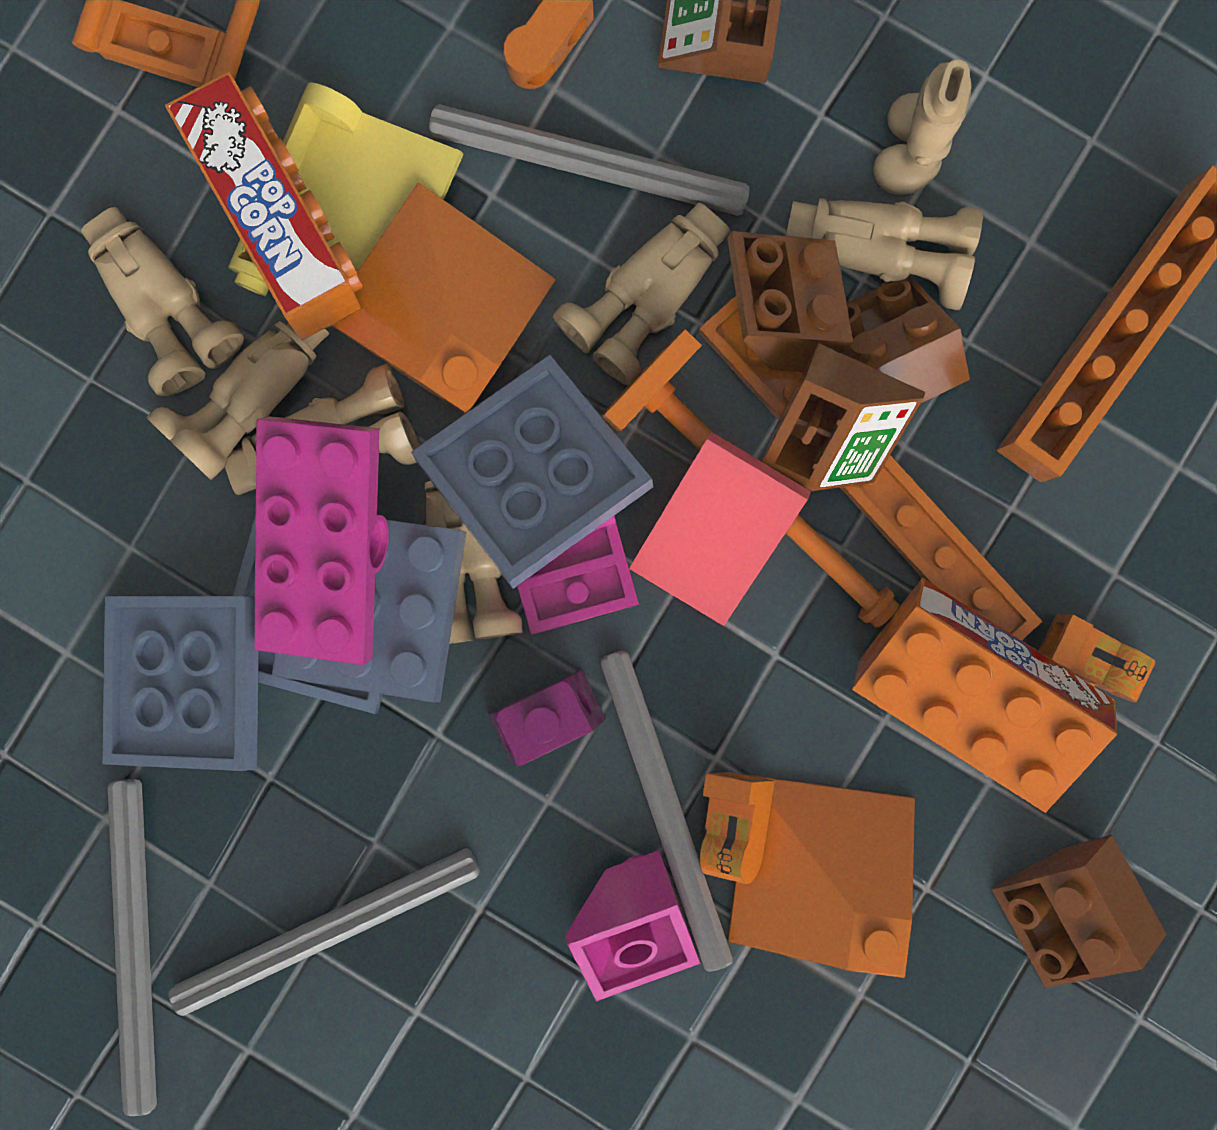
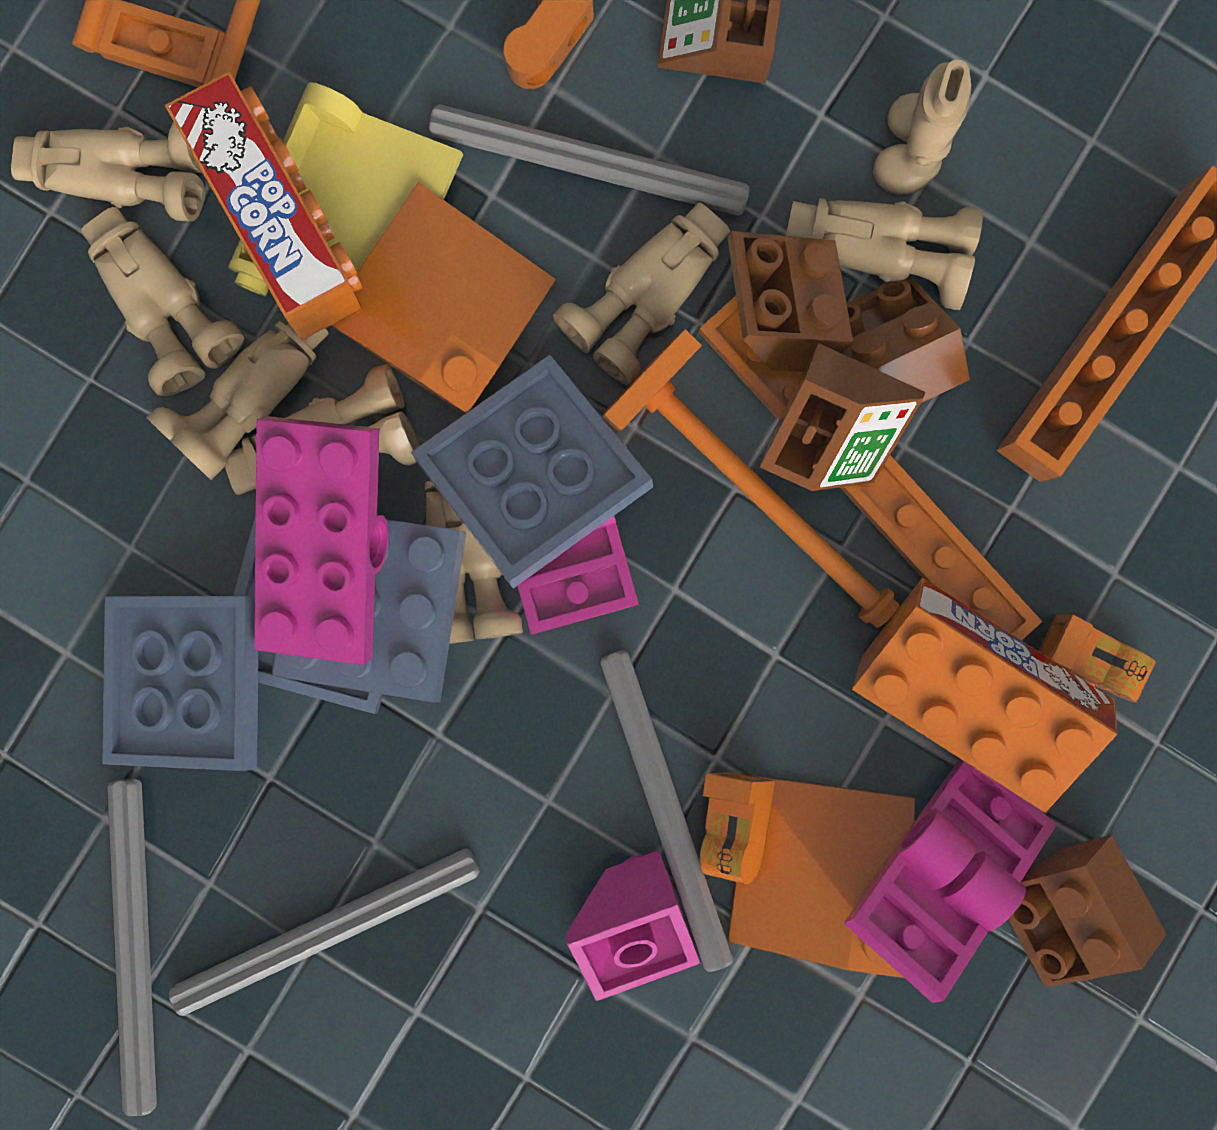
magenta torso [488,669,606,766] -> none
coral tile [629,432,811,626] -> none
none -> tan piece [11,122,206,221]
none -> dark pink plate [844,758,1057,1003]

